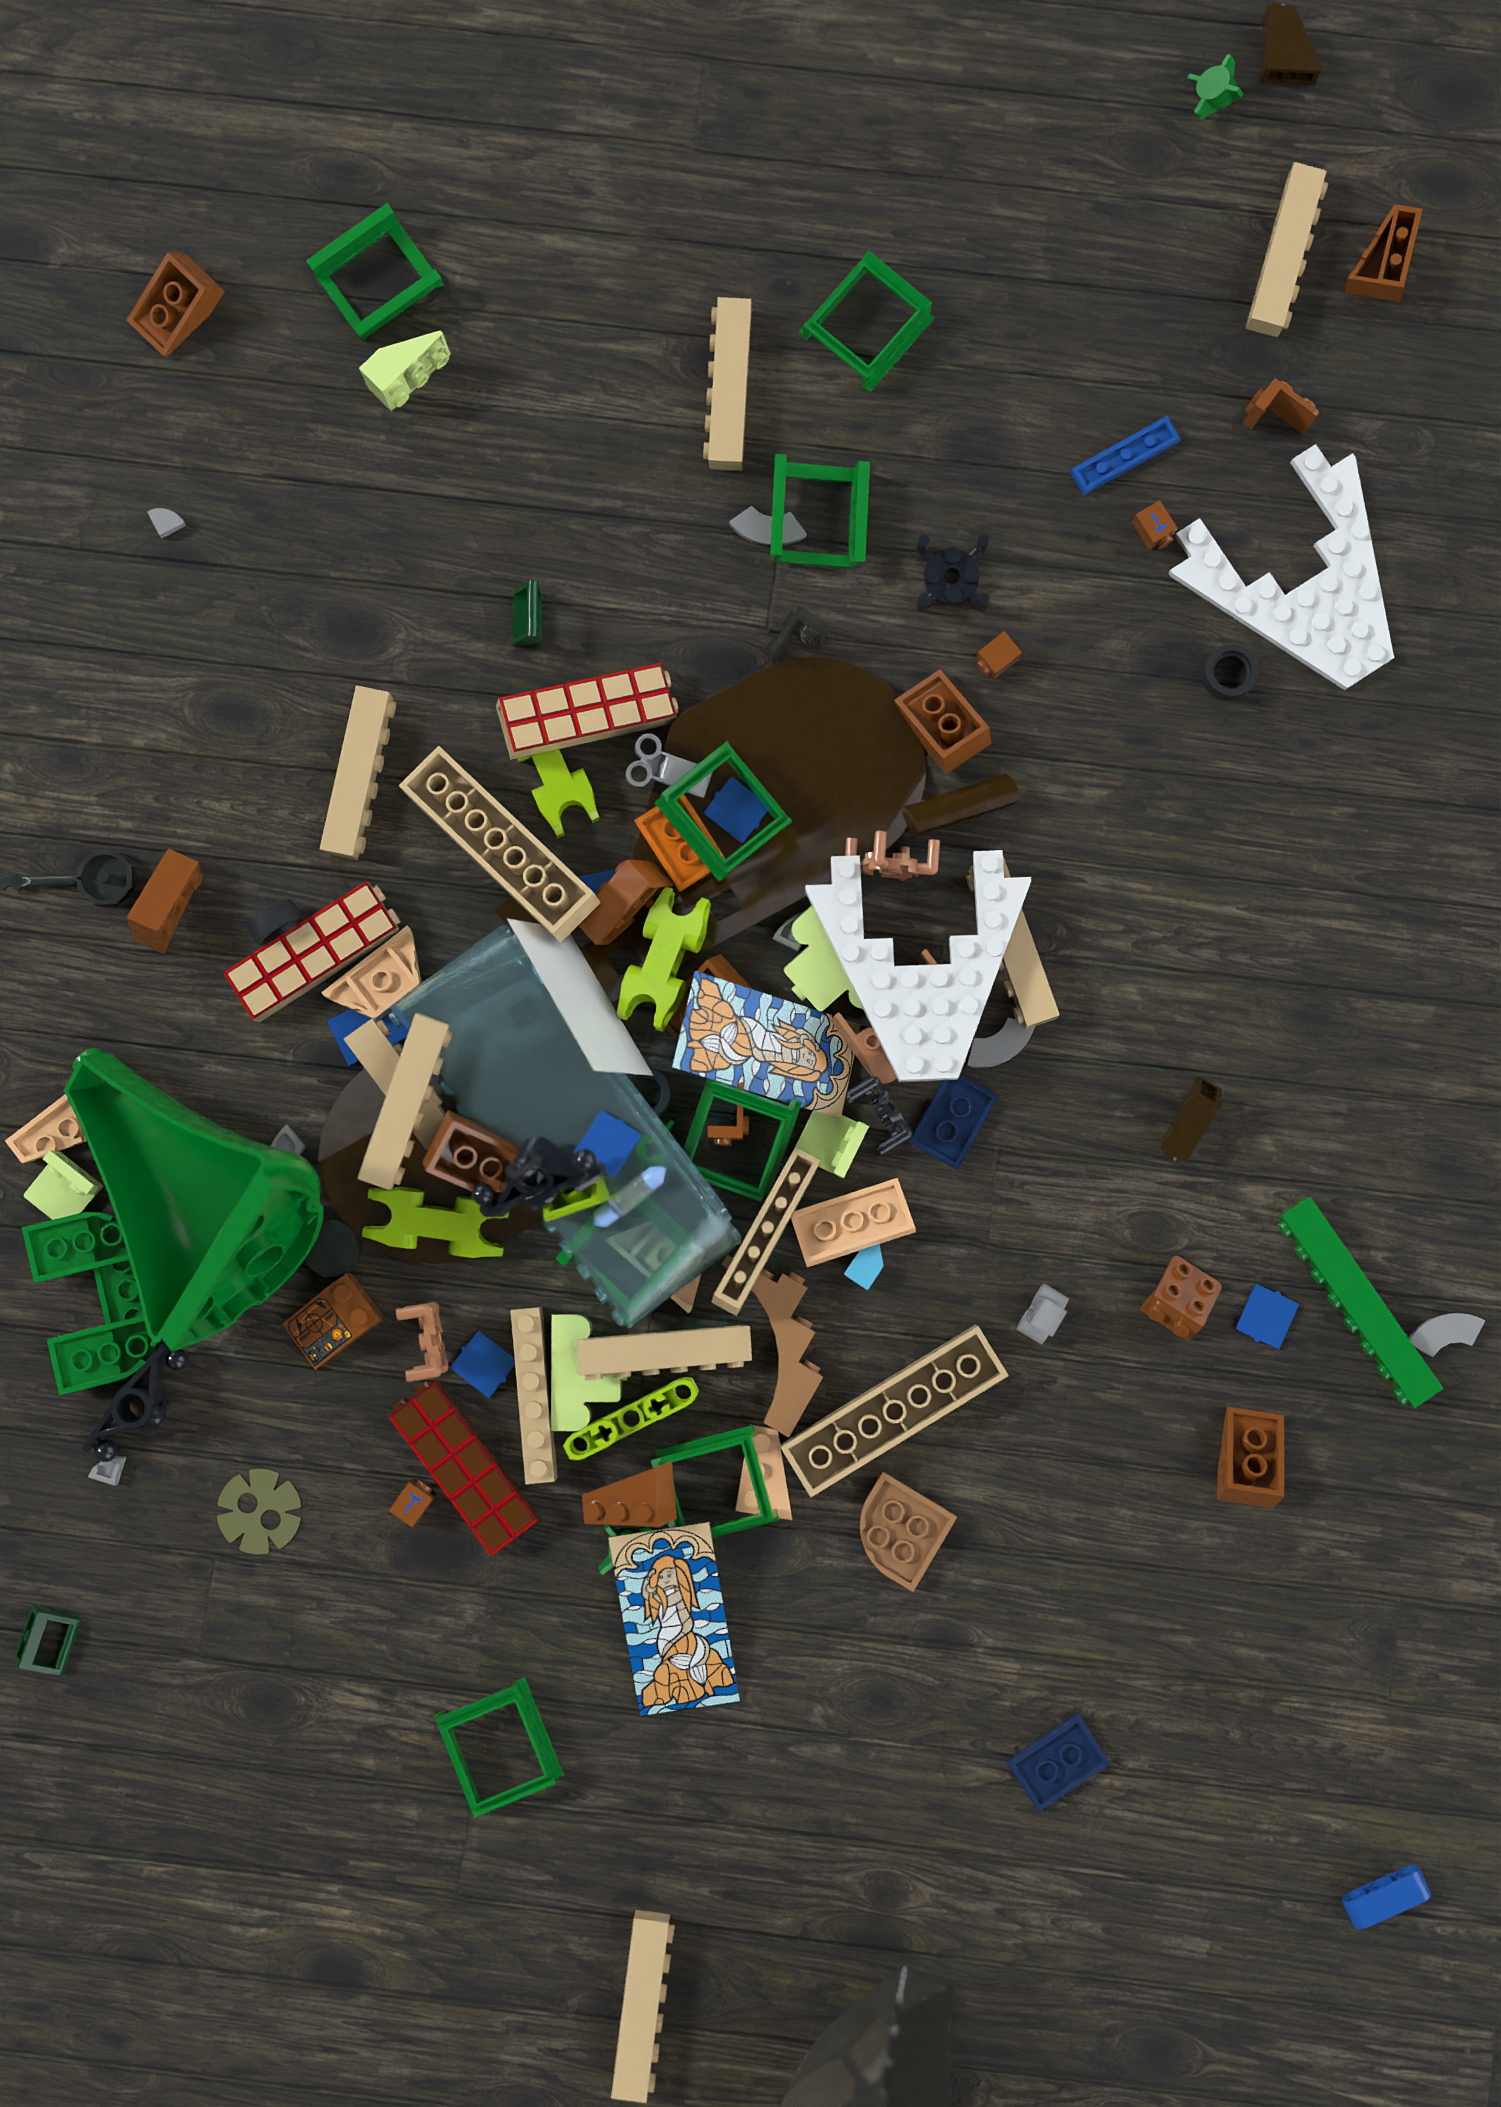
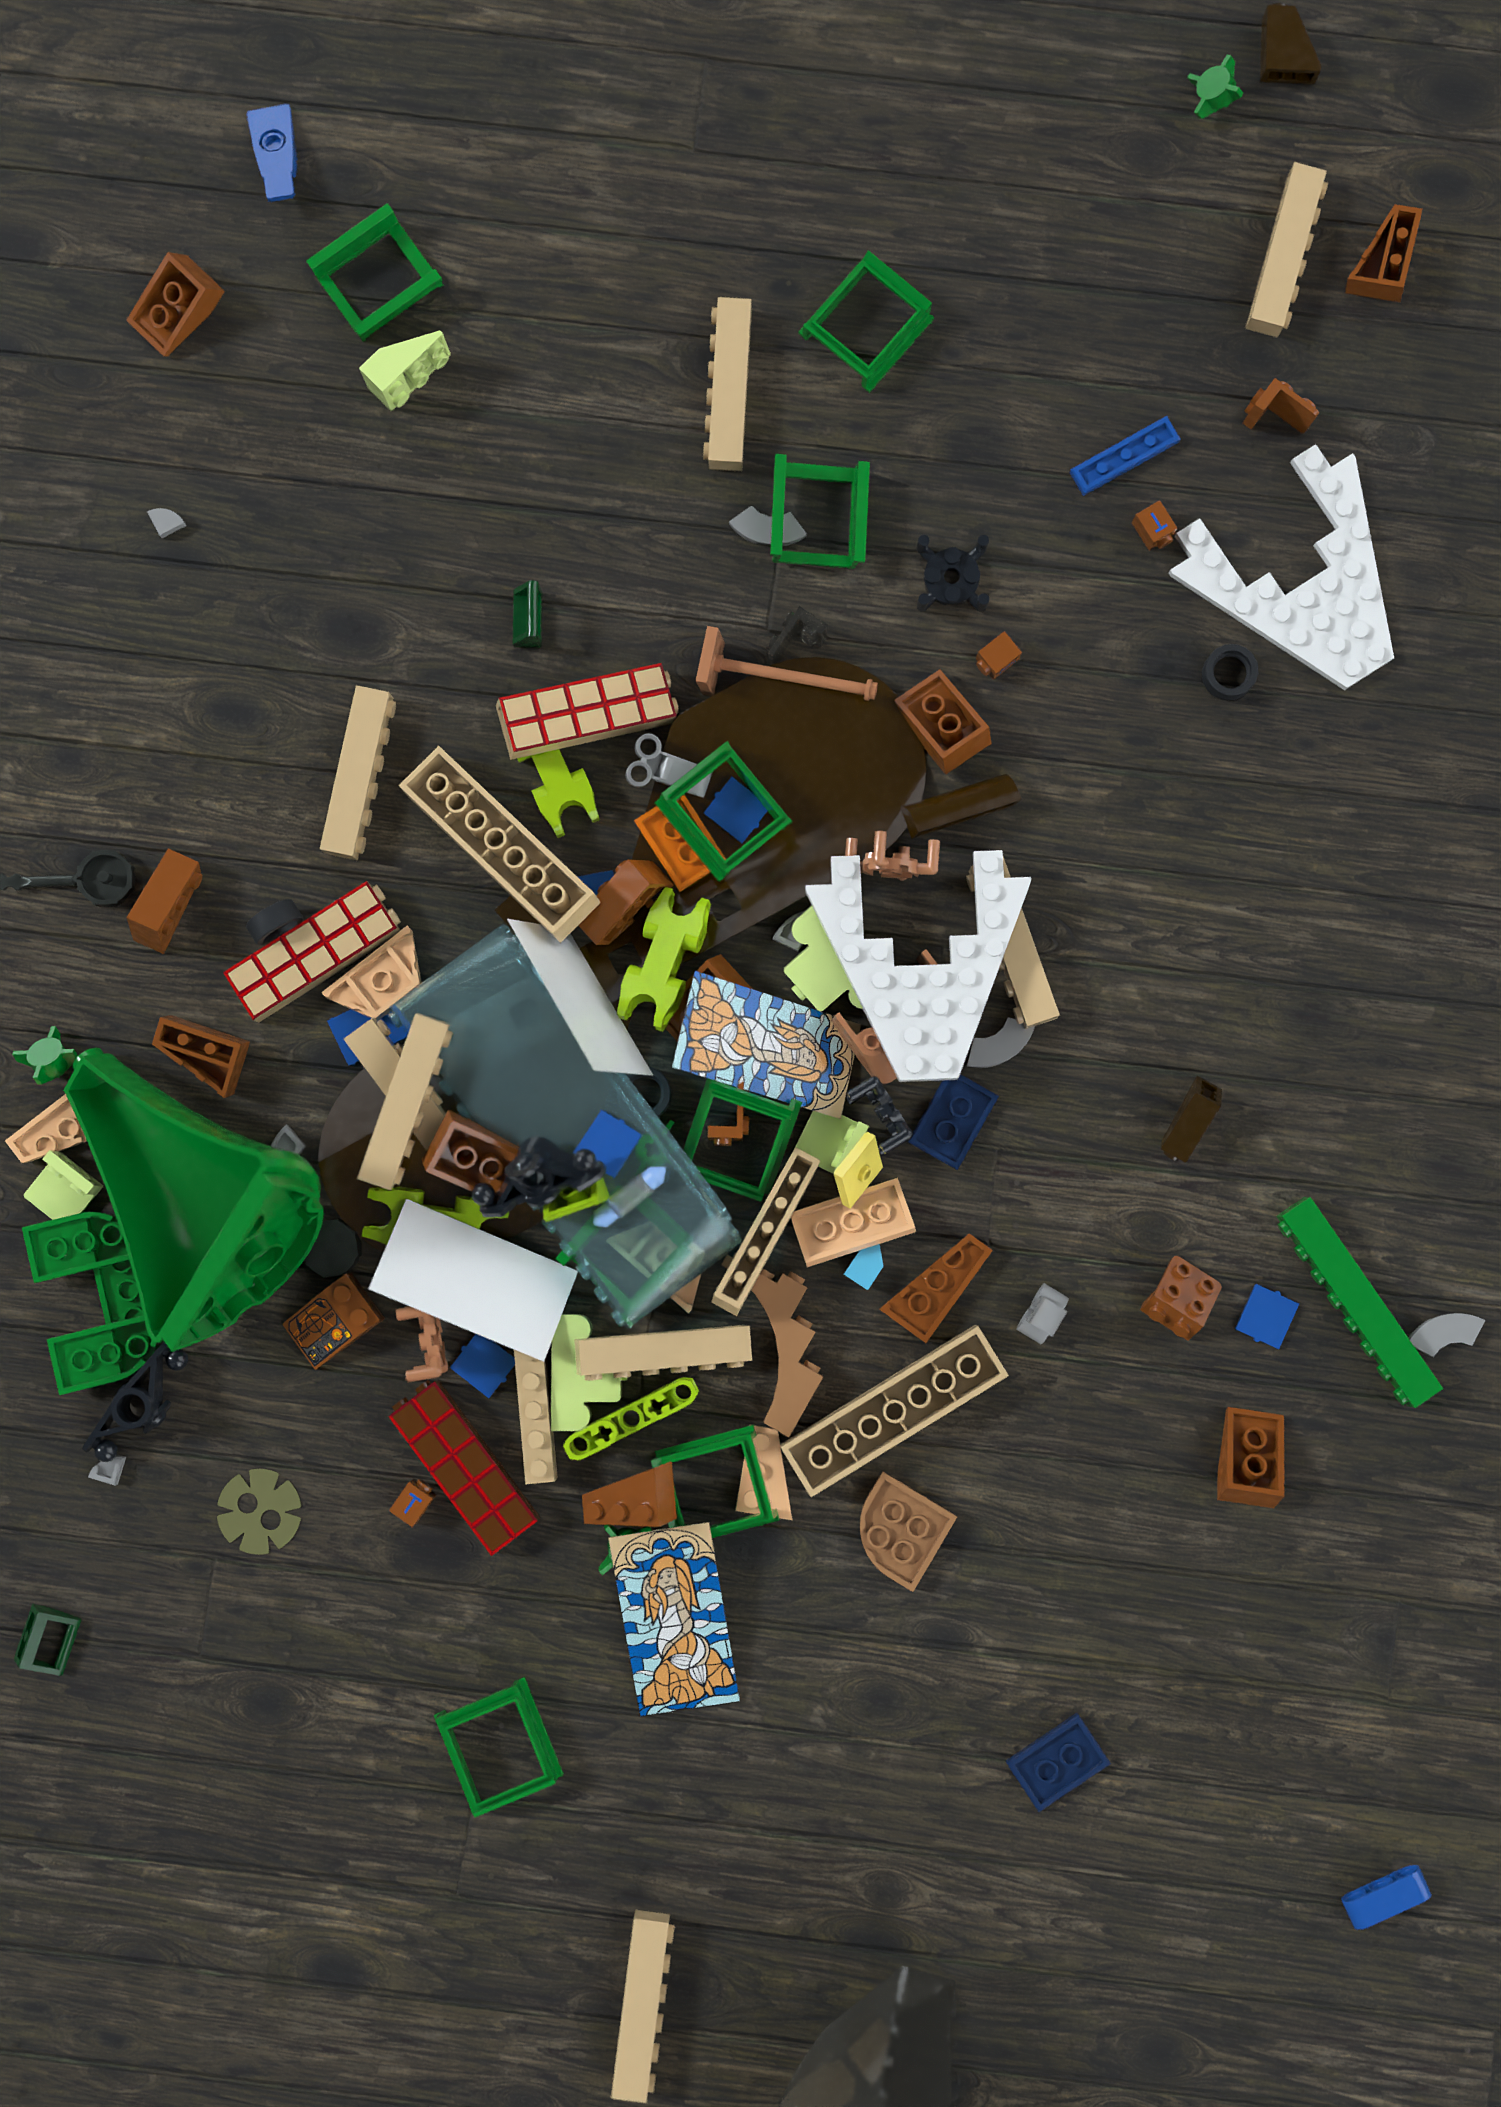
none -> green piece [12,1026,78,1085]
none -> dark orange wedge [152,1015,250,1098]
none -> piece [247,104,297,202]
none -> white sticker [369,1199,578,1362]
none -> nougat tile [696,626,878,701]
none -> light yellow plate [834,1132,883,1209]
none -> dark orange wing [879,1234,993,1343]

